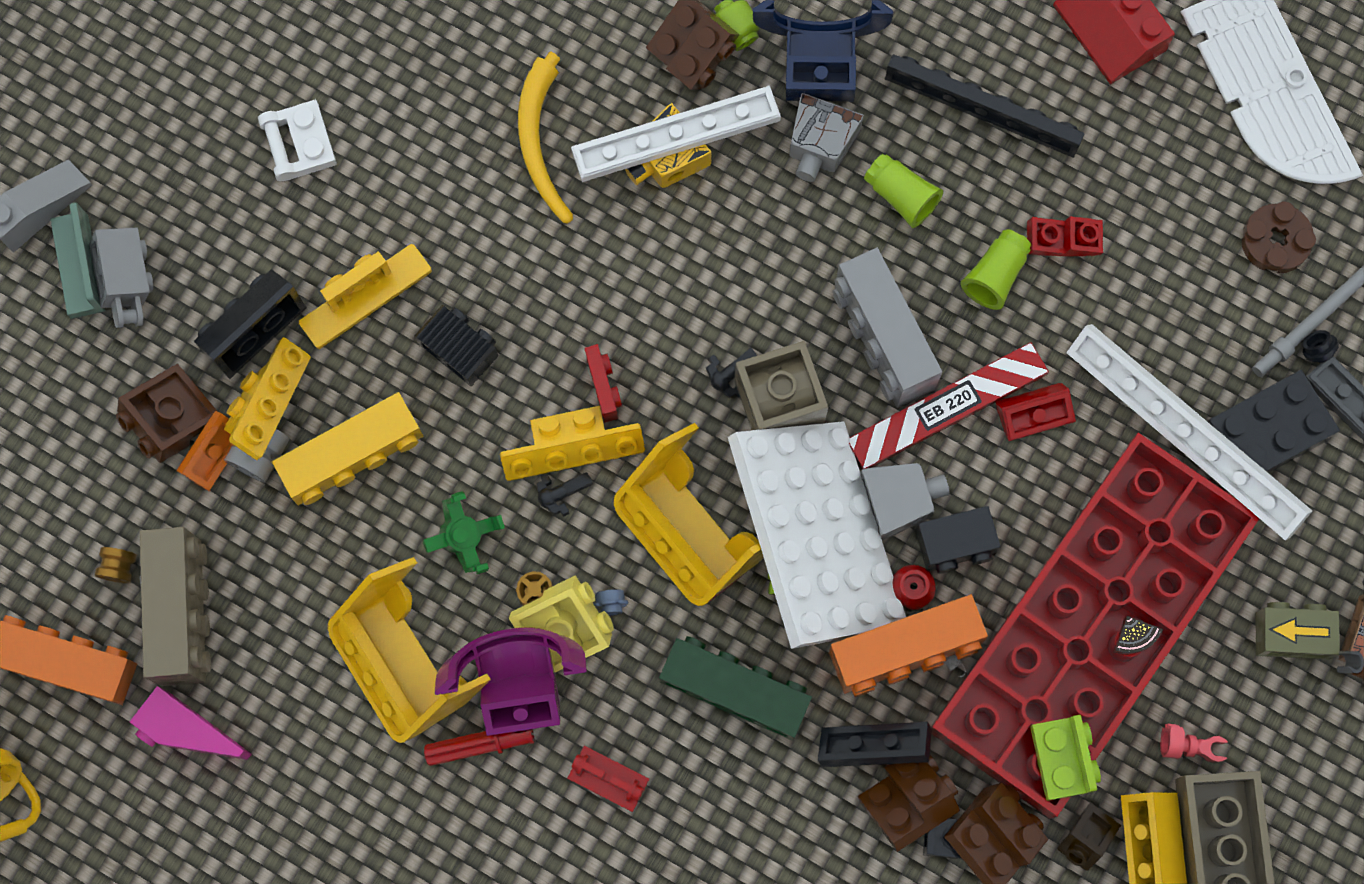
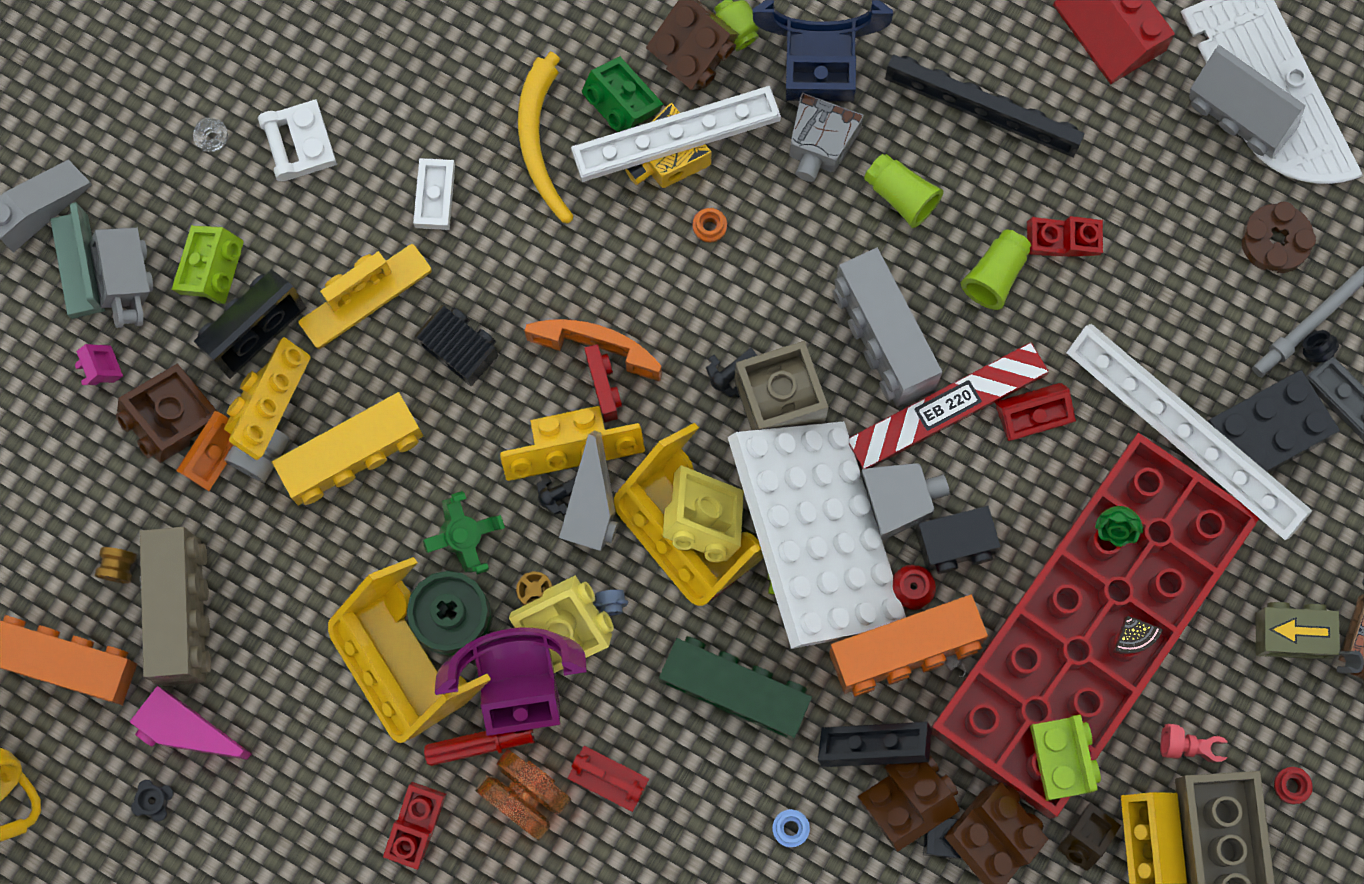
none -> dark pink tile [75,344,123,385]
none -> black plate [131,780,174,822]
none -> lime bracket [171,225,244,304]
none -> clear plate [193,118,228,152]
none -> red slope [383,782,447,870]
none -> dark green wheel [407,571,493,657]
none -> white plate [413,158,455,230]
none -> clear orange wheel [475,749,572,841]
none -> orange slope [524,319,662,382]
none -> light grey slope [559,430,618,551]
none -> green bracket [582,56,664,132]
none -> light yellow plate [663,465,744,562]
none -> orange plate [693,208,727,242]
none -> light blue plate [772,809,810,847]
none -> green plate [1095,506,1143,547]
none -> light grey slope [1189,45,1306,159]
none -> red plate [1274,767,1313,805]

